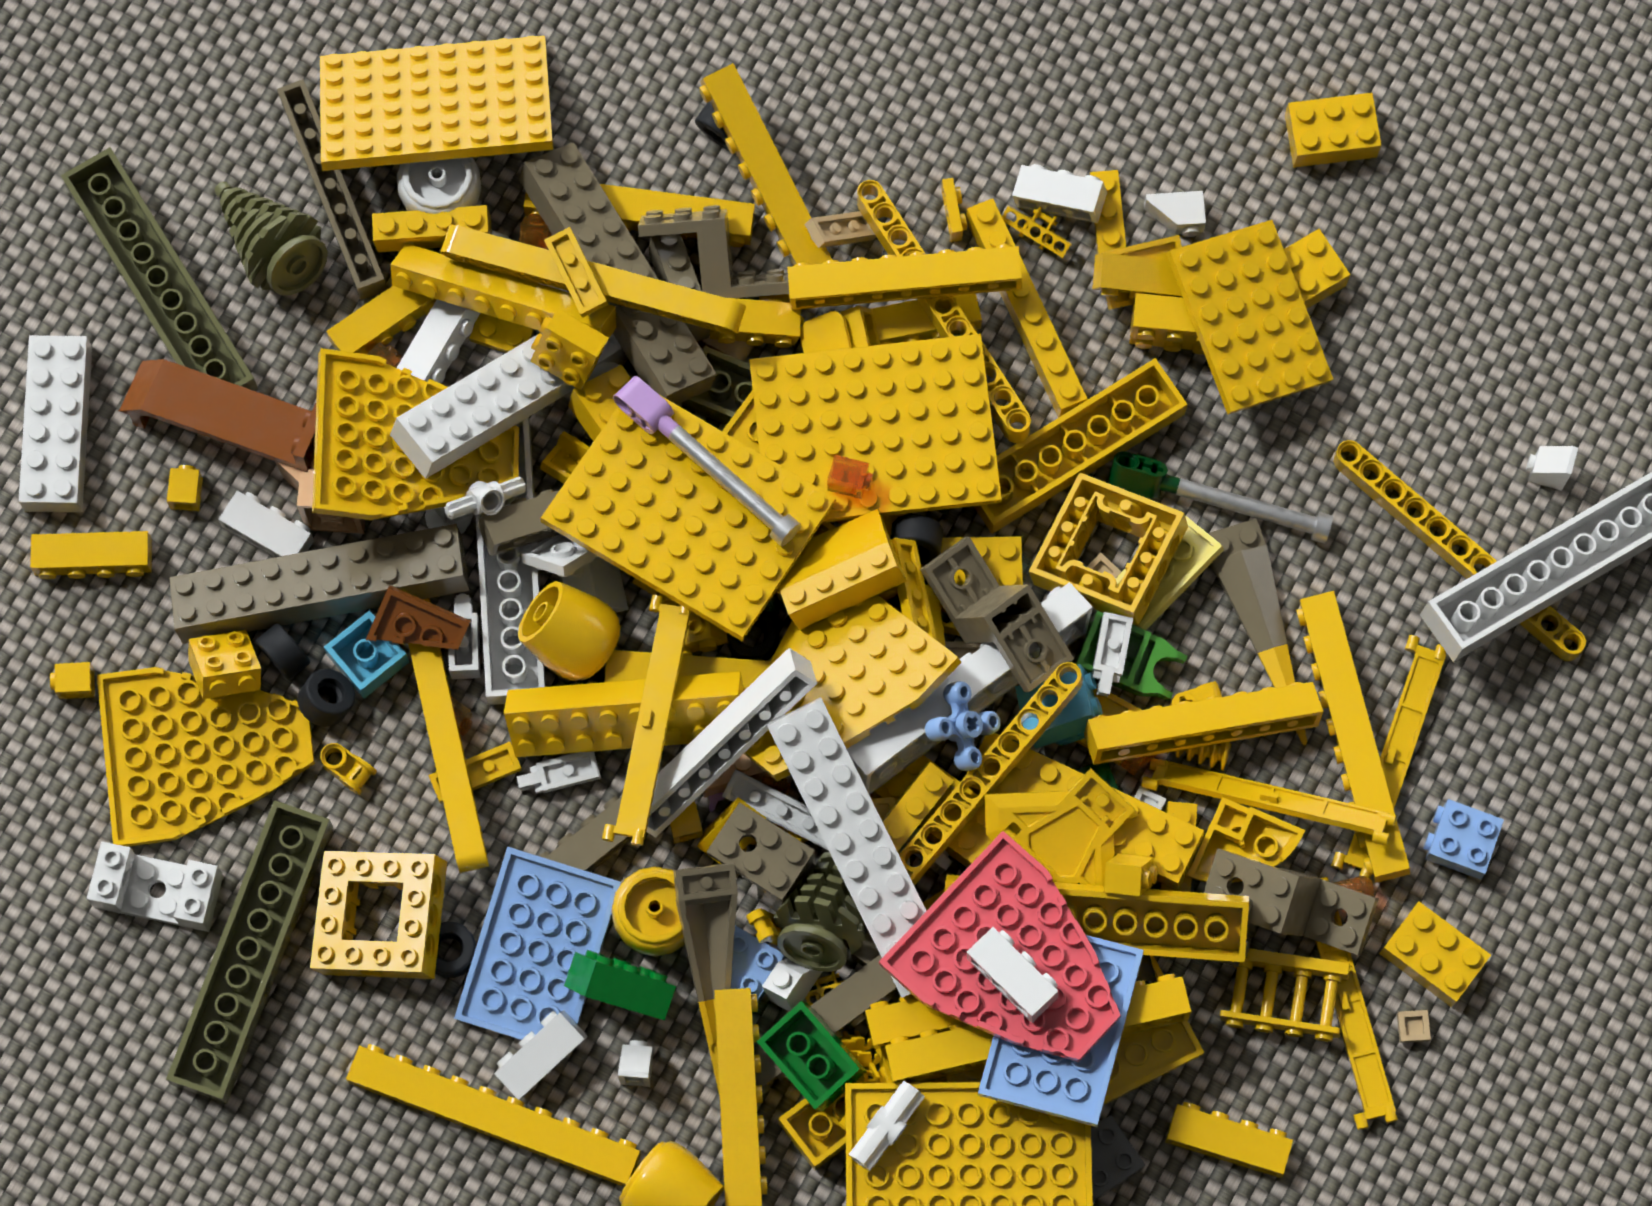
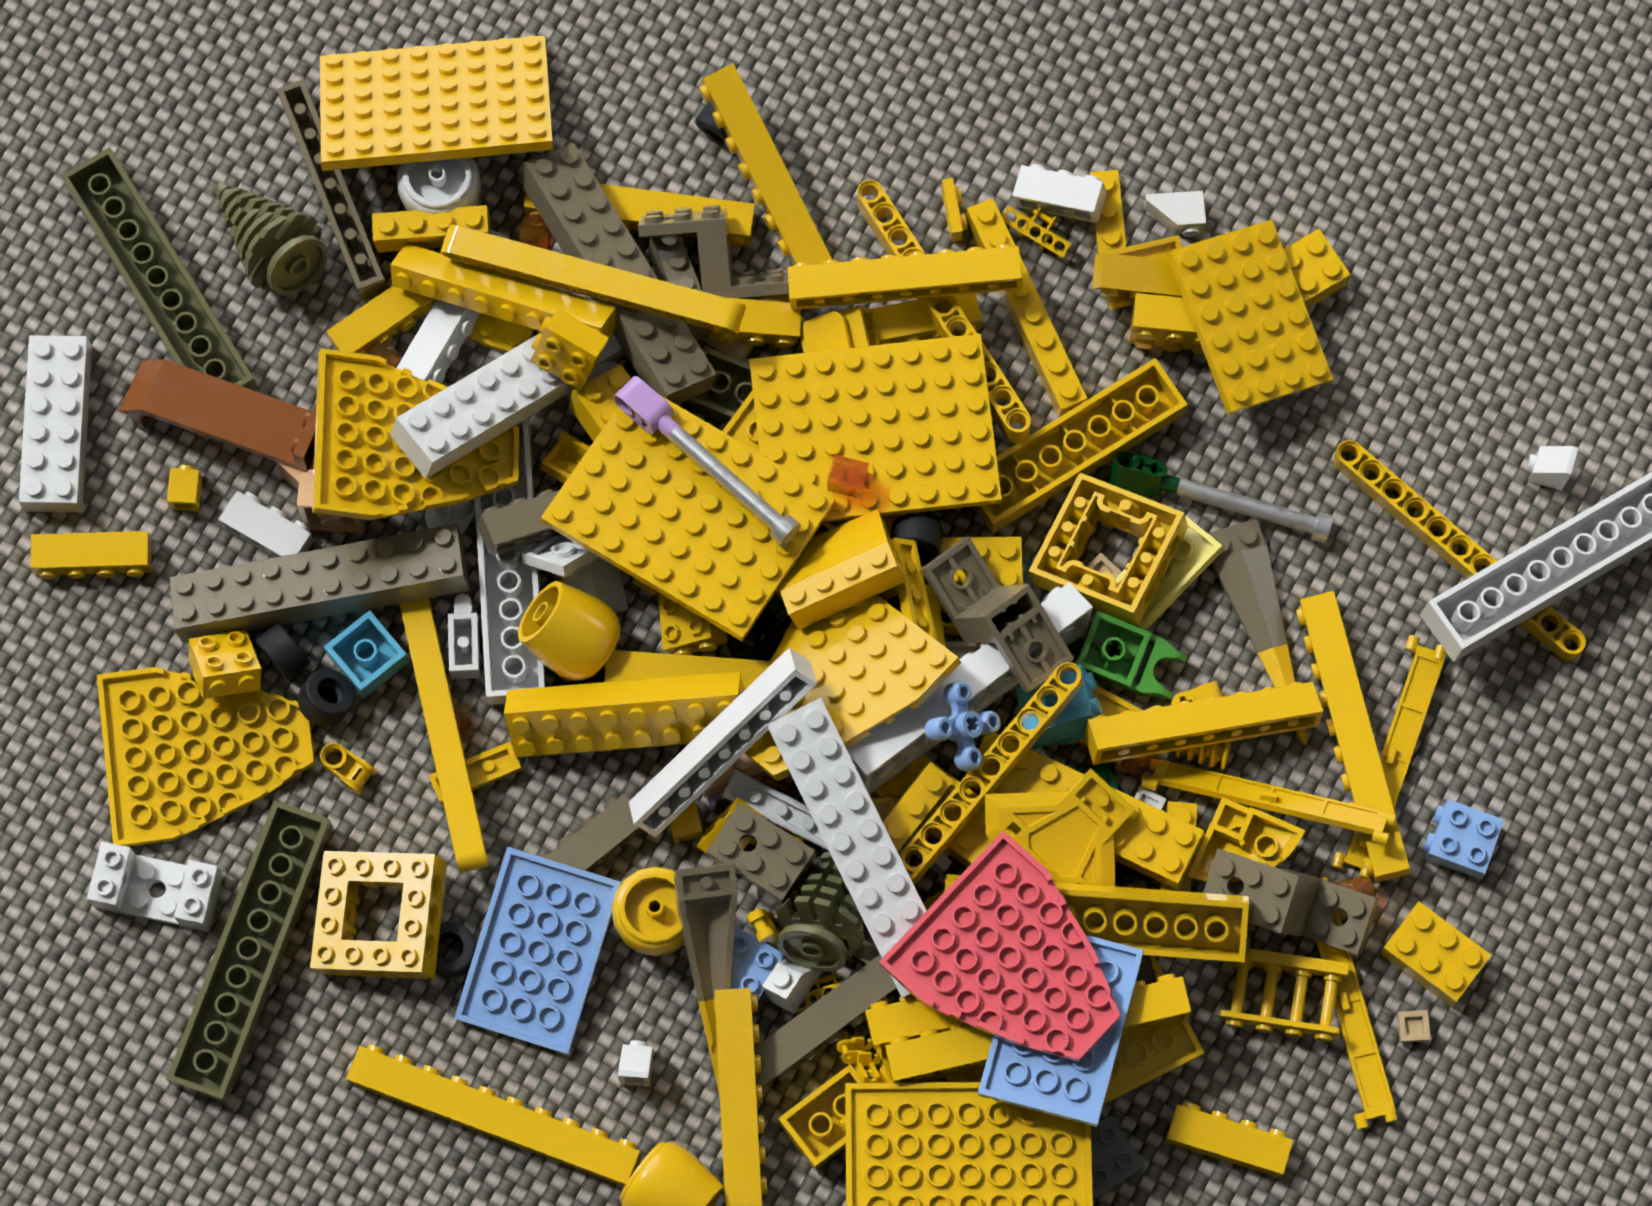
yellow brick [50,662,95,699] -> none
dark orange wing [366,585,471,650] -> none
white axle [444,477,526,520] -> none
white brick [494,1010,588,1100] -> none
white hinge [517,751,601,794] -> none
yellow plate [544,227,609,317] -> none
green brick [564,950,676,1021] -> none
yellow piece [602,595,691,846] -> none
green brick [756,1001,867,1112] -> none
tan plate [804,211,876,248] -> none
white piece [849,1081,925,1171] -> none
white brick [967,927,1058,1023] -> none
white hinge [1092,612,1133,697] -> none
yellow brick [1104,853,1158,896] -> none
yellow brick [1285,93,1382,168] -> none

